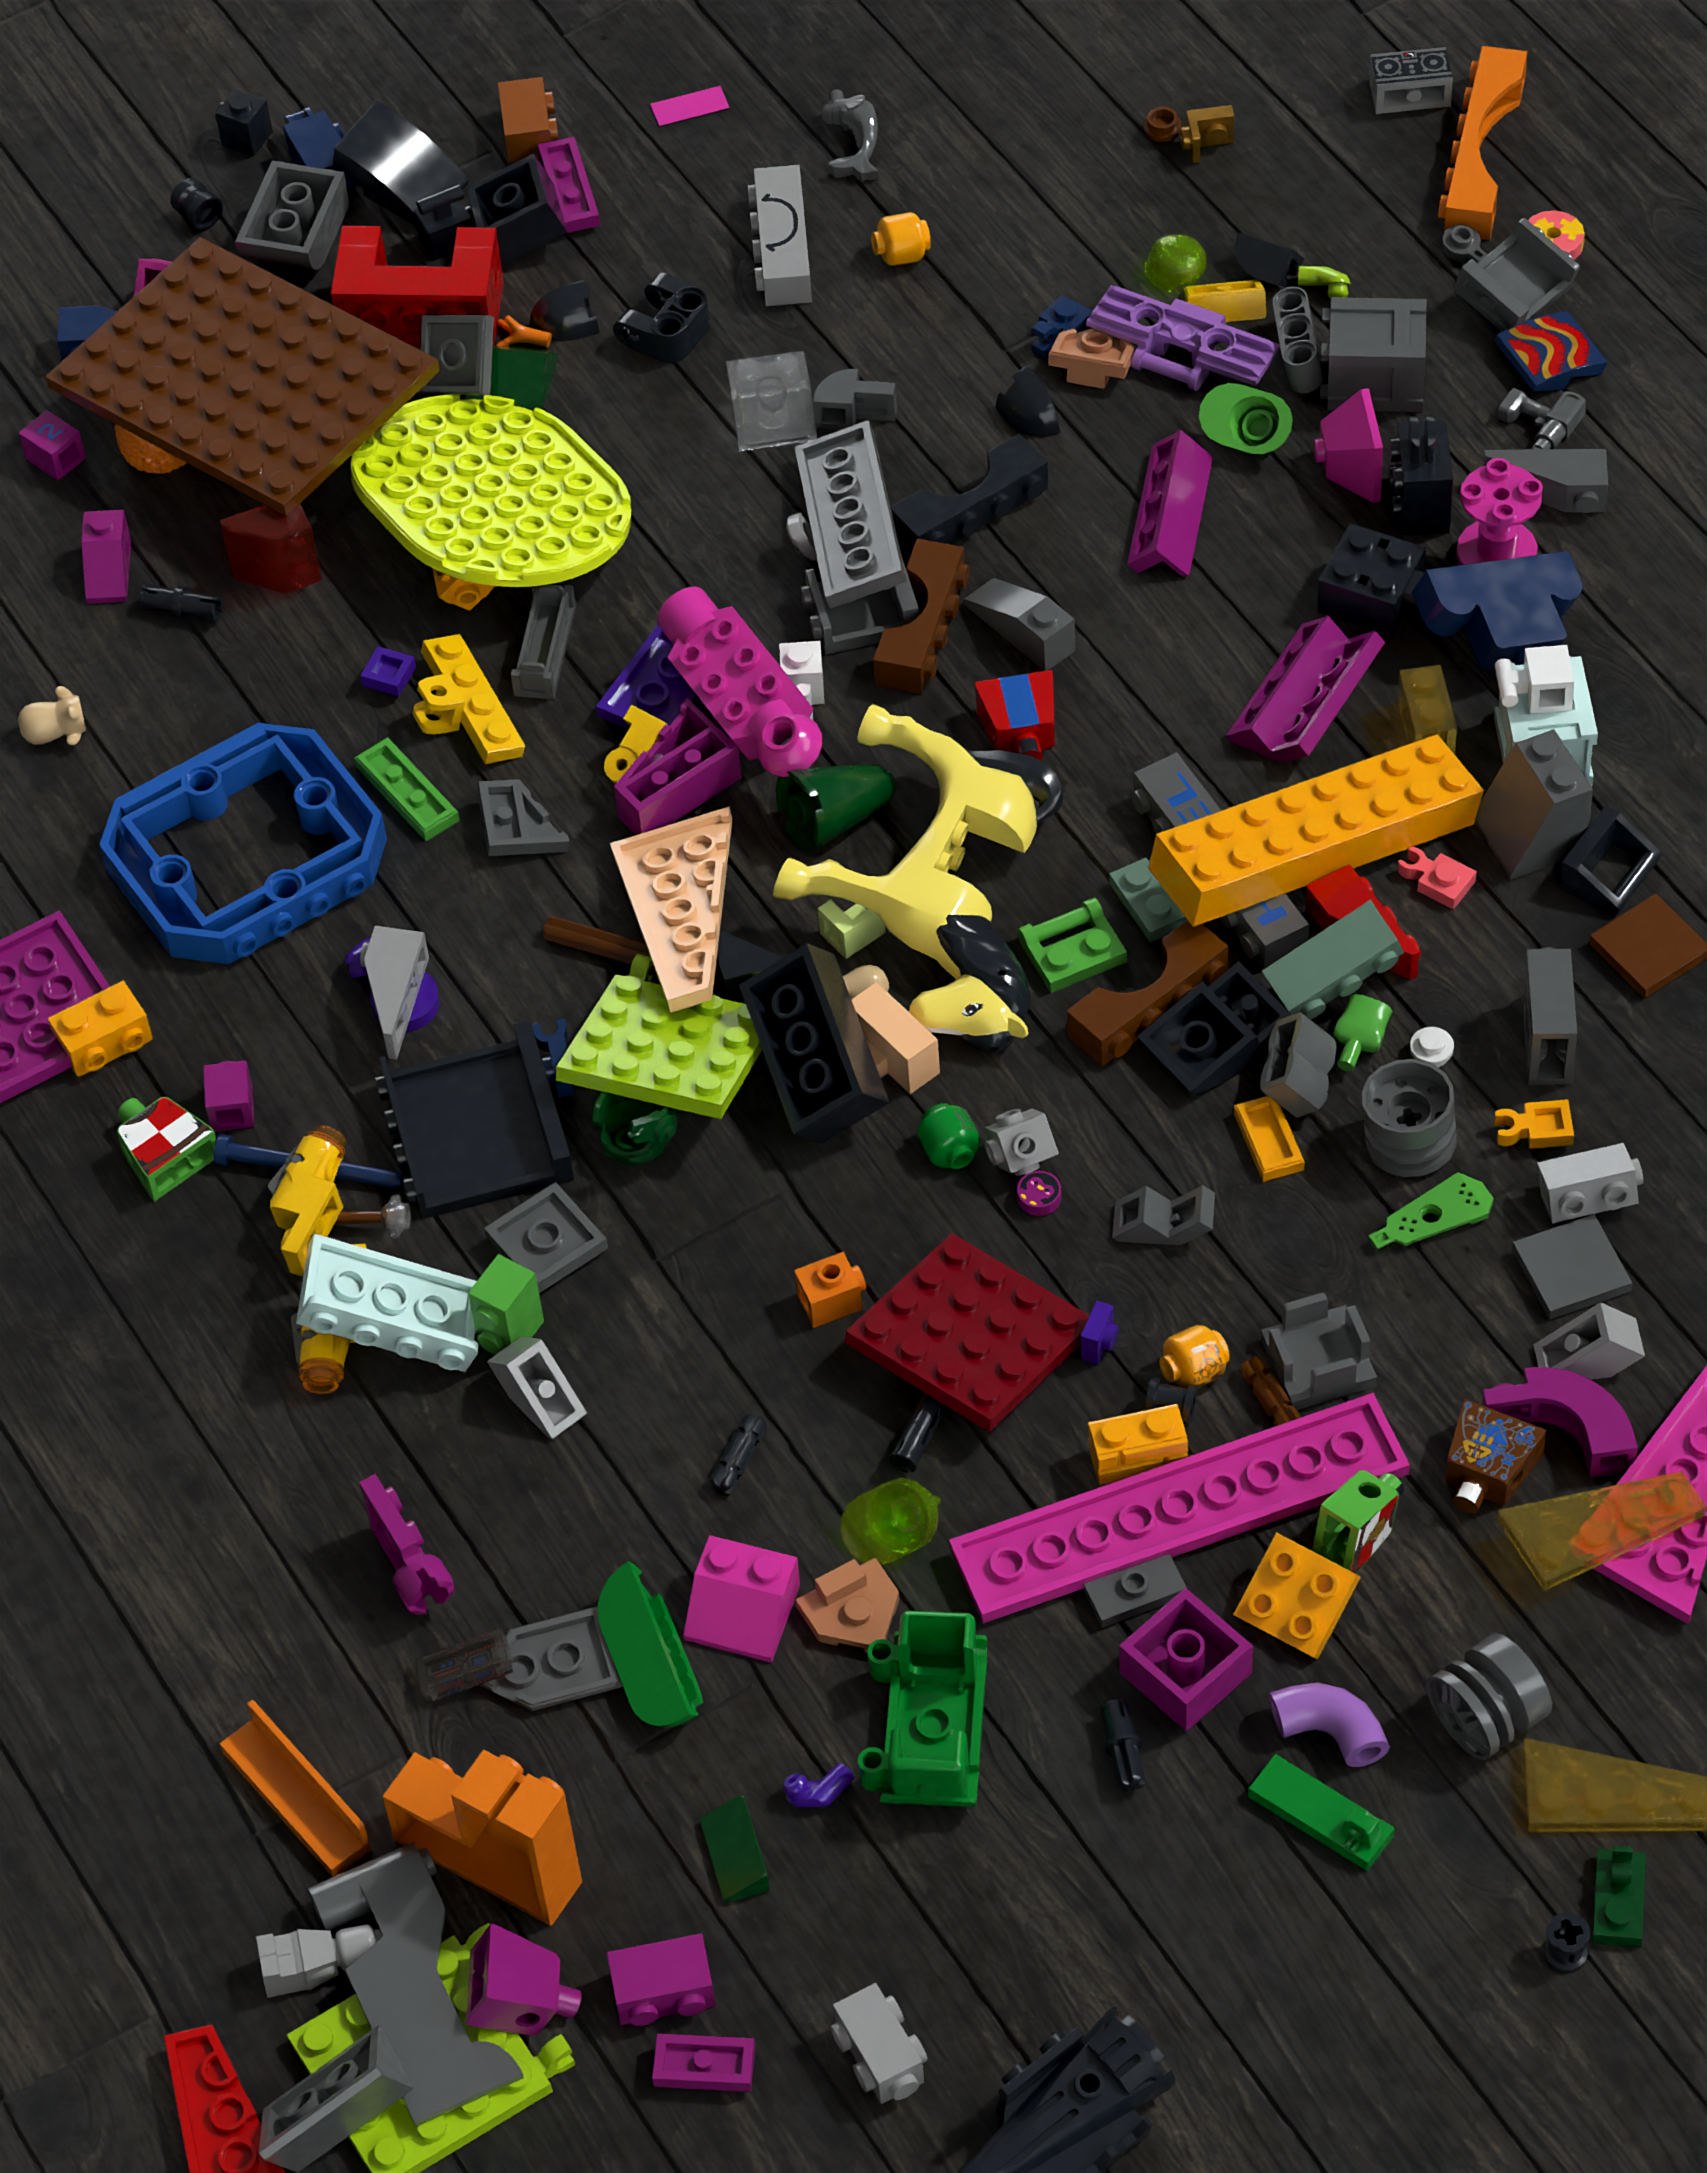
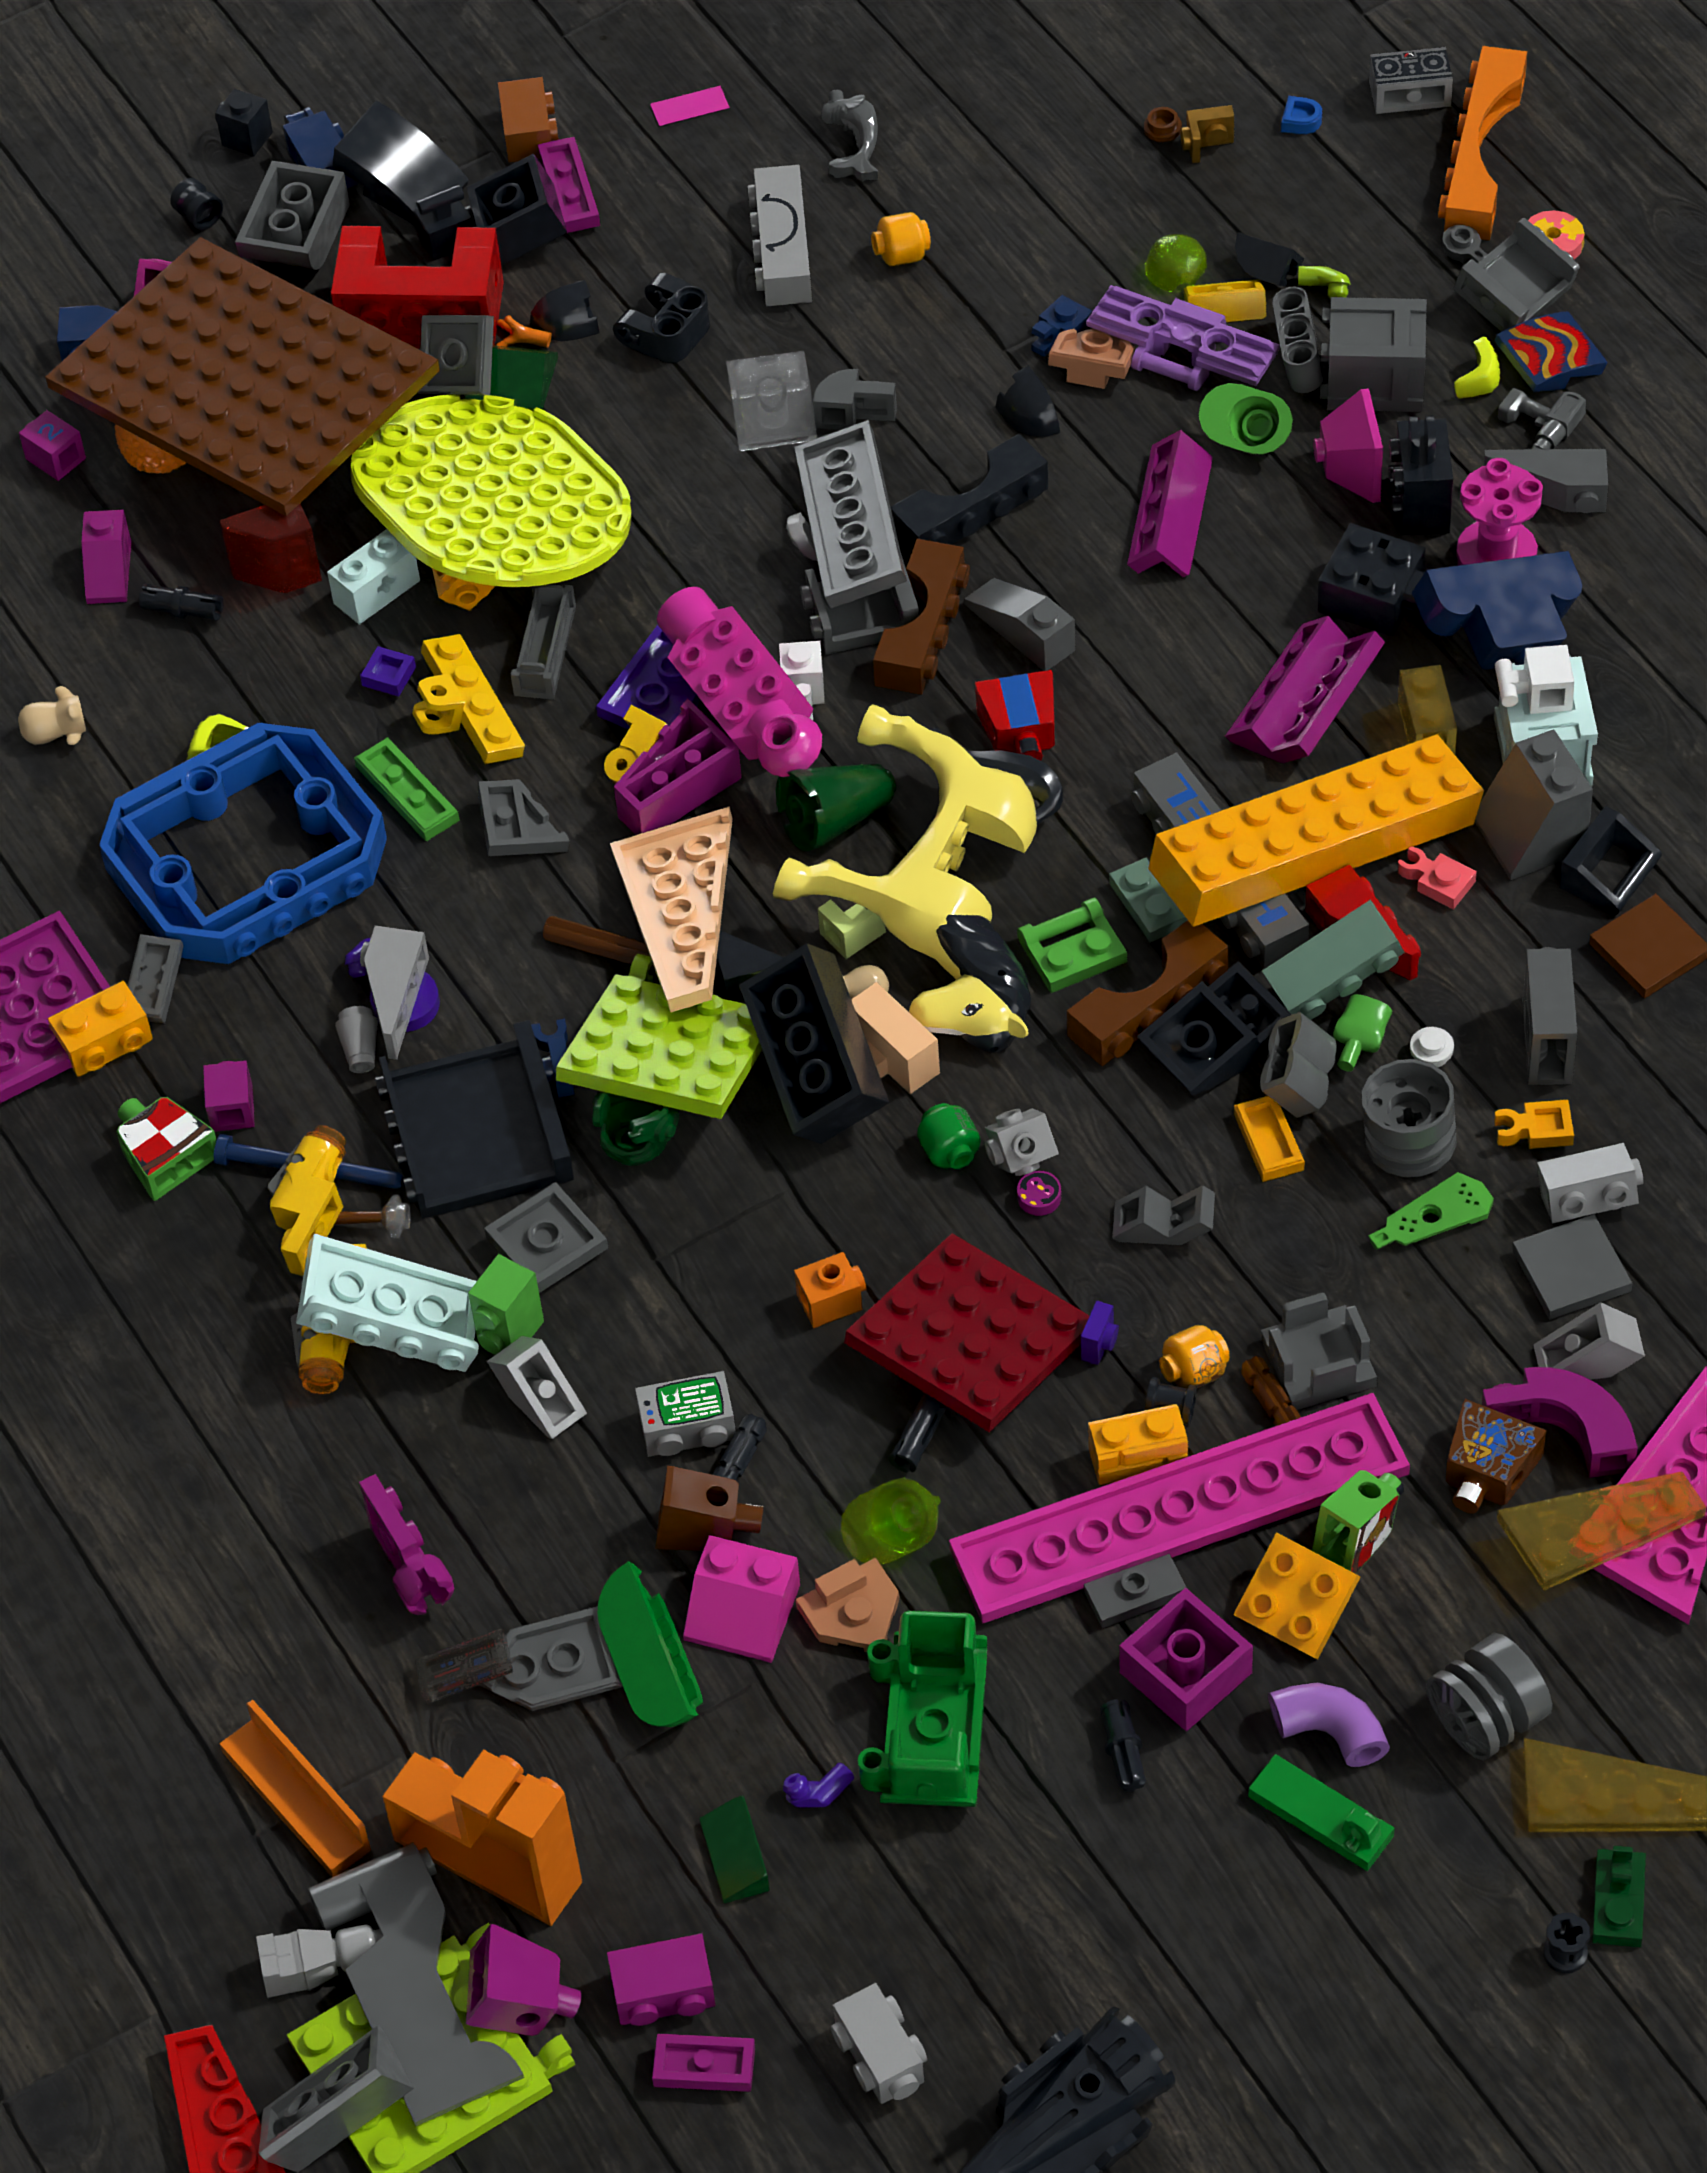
none -> dark grey plate [128,934,184,1024]
none -> neon yellow hair [187,714,249,760]
none -> light aqua brick [327,529,420,625]
none -> light grey cone [335,1006,378,1073]
none -> brick [635,1371,736,1457]
none -> reddish brown torso [655,1466,763,1551]
none -> blue tile [1281,96,1322,134]
none -> neon yellow hair [1454,337,1500,399]

